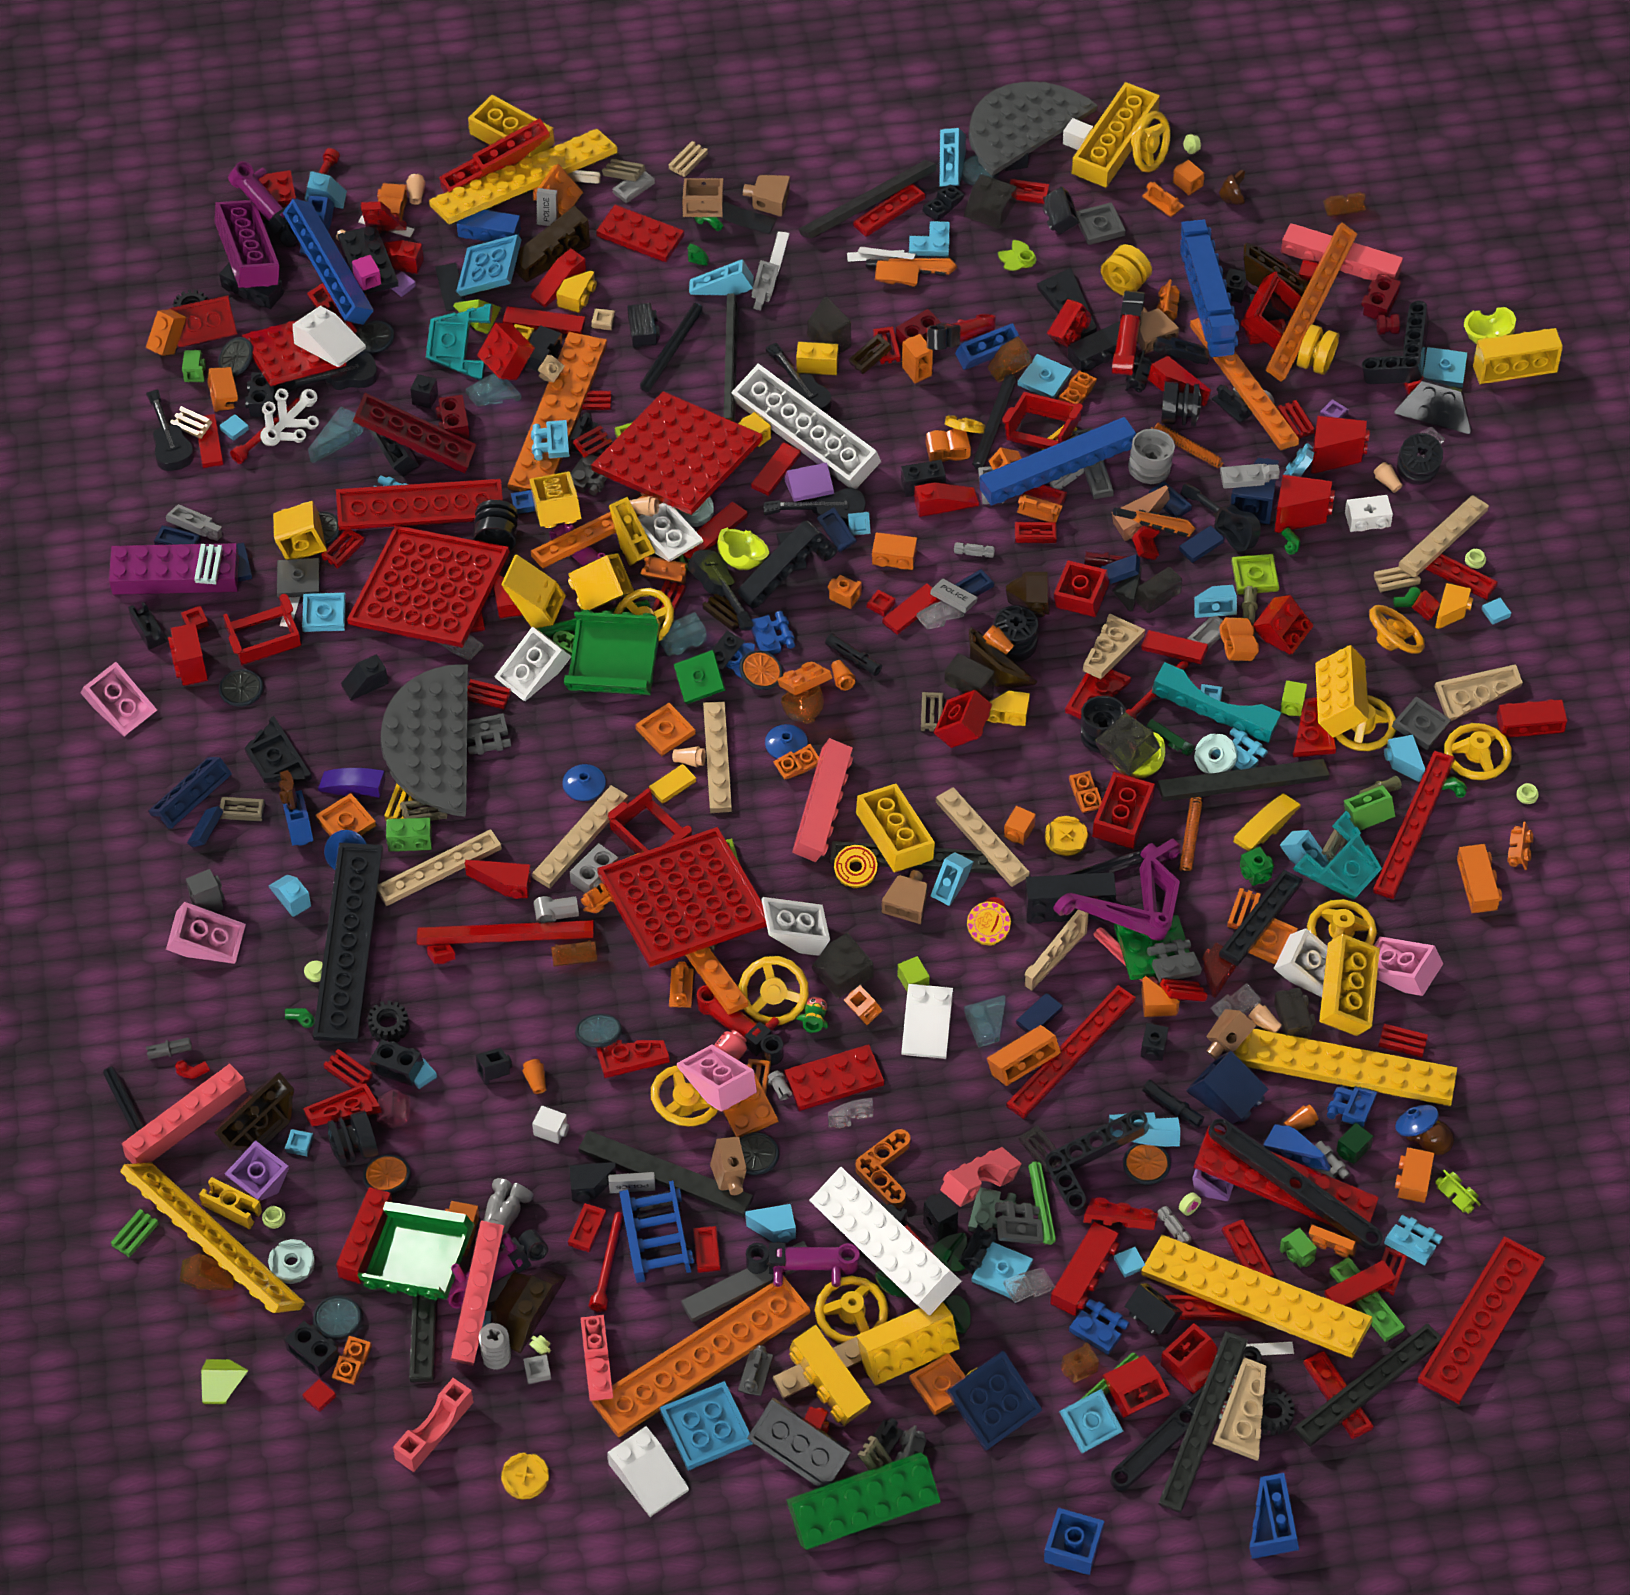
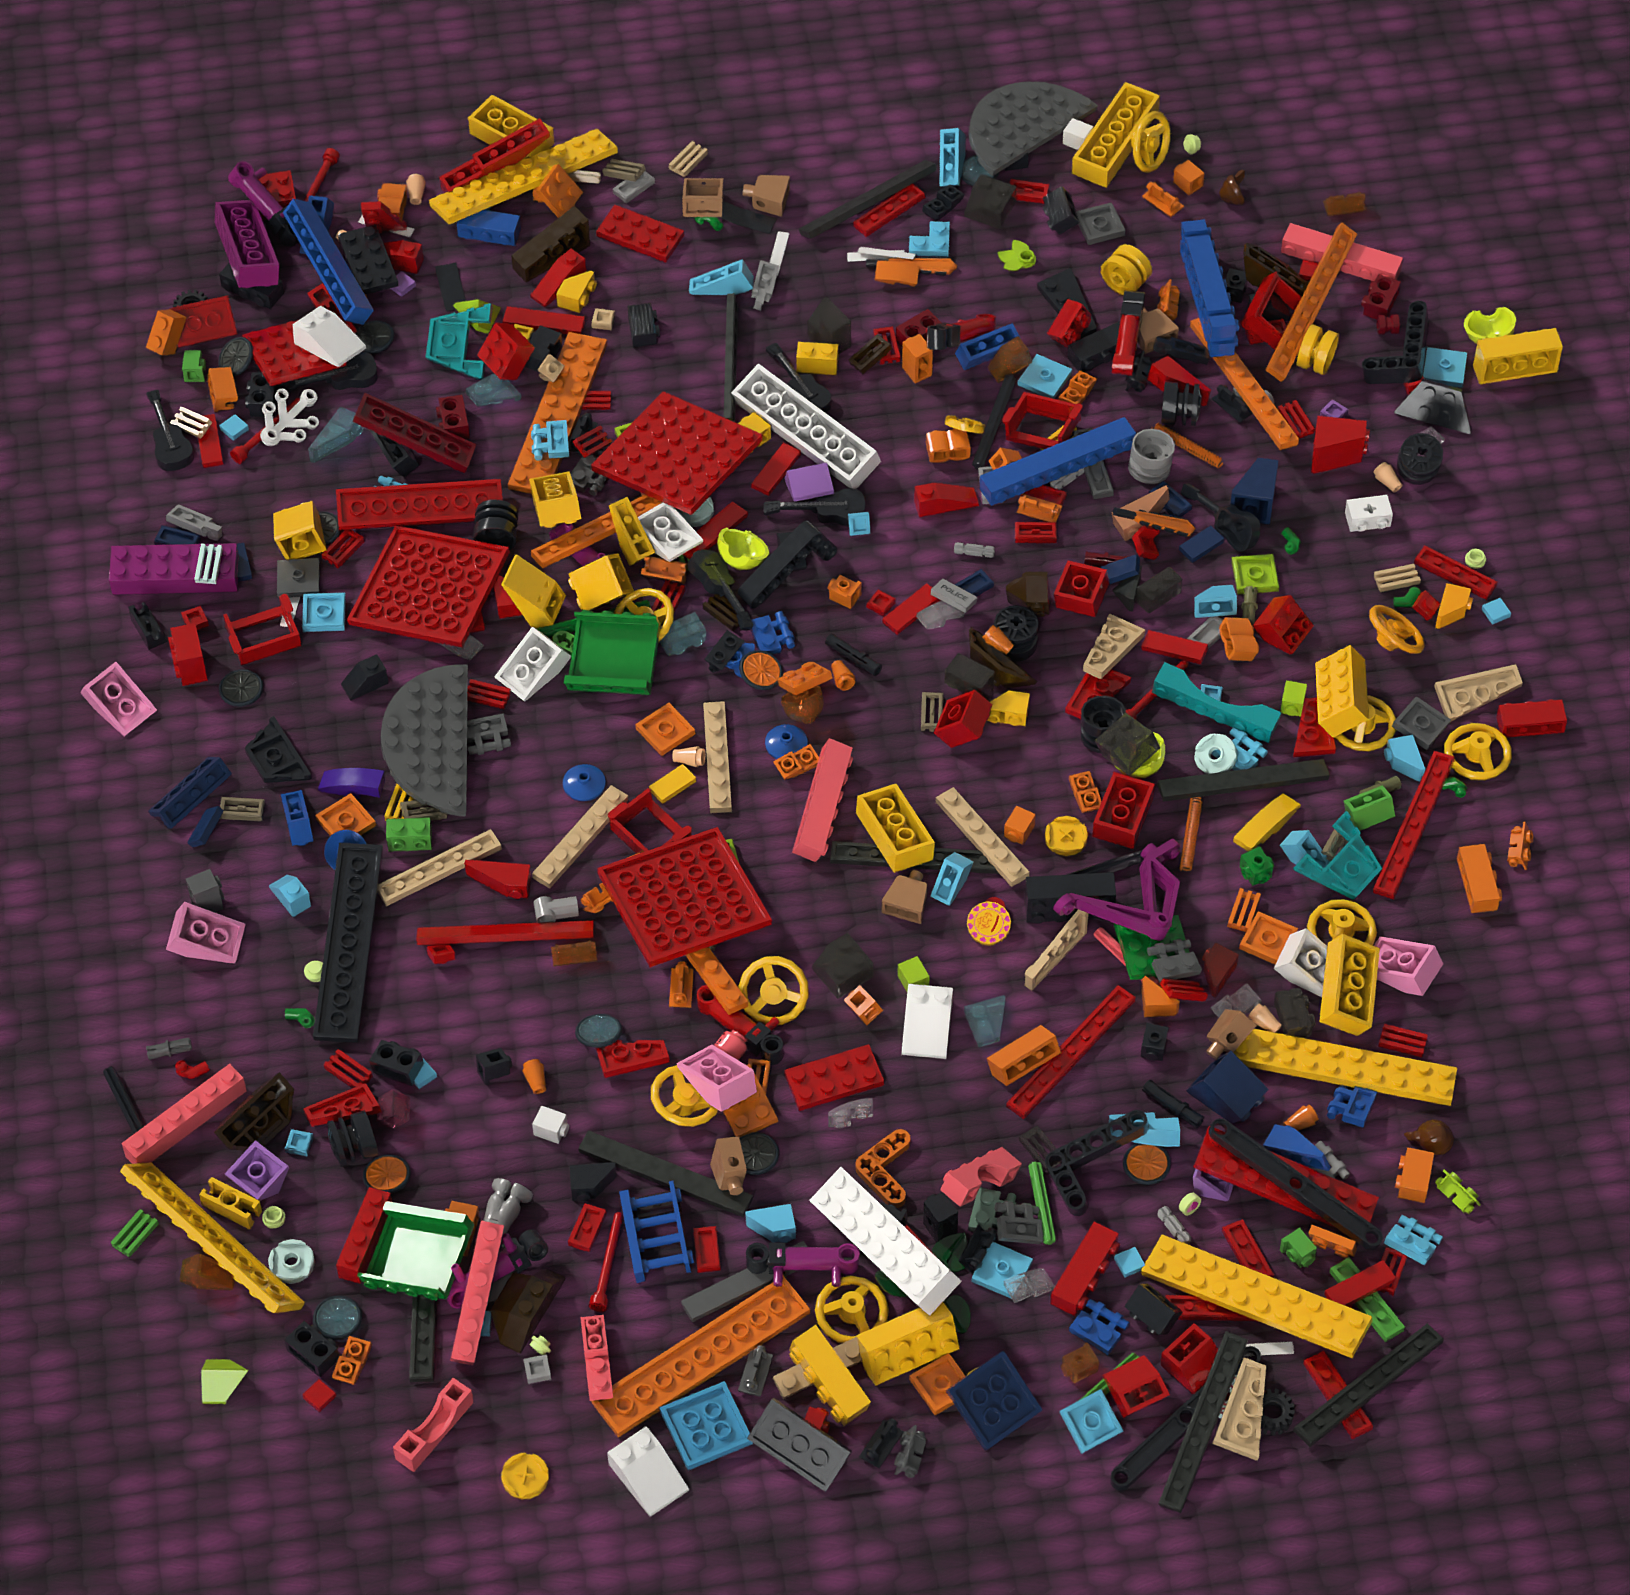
reddish brown slope [279,770,297,810] -> none
medium azure slope [305,171,347,209] -> none
dark pink brick [352,255,381,291] -> none
black tyre [368,1001,409,1042] -> none
black brick [410,374,438,409] -> none
dark azure plate [456,234,522,297] -> none
light grey piece [479,1323,511,1370] -> none
blue plate [511,490,535,514] -> none
light grey tile [537,188,558,226] -> none
light grey brick [570,843,619,893] -> none
light grey tile [608,1172,655,1193] -> none
light nougat cone [629,496,659,517] -> none
black axle [640,303,702,392] -> none
green plate [674,650,726,704] -> none
green tile [688,244,709,266] -> none
white slope [761,897,830,956] -> none
light grey pin [768,1071,792,1101] -> none
green brick [786,1452,941,1550] -> none
green animal [797,996,828,1034] -> none
dark blue tile [817,507,857,553] -> none
yellow tile [834,845,878,889] -> none
dark tan tile [858,1436,893,1470] -> none
orange brick [872,532,917,570] -> none
black brick [901,460,946,497] -> none
dark blue tile [1016,993,1063,1033] -> none
blue brick [1044,1508,1104,1575] -> none
red wing [1083,1197,1158,1230] -> none
dark green plate [1147,719,1195,756] -> none
black tile [1219,870,1303,966] -> none
light grey hinge [1220,464,1280,489] -> none
blue wedge [1249,1473,1299,1559] -> none
red slope [1274,475,1335,533] -> none
medium azure plate [1283,443,1314,477] -> none
dark green brick [1336,1123,1373,1165] -> none
blue dish [1395,1105,1439,1137] -> none
tan plate [1398,495,1489,577] -> none
red plate [1417,1236,1545,1404] -> none
yellowish green plate [1516,783,1539,804] -> none

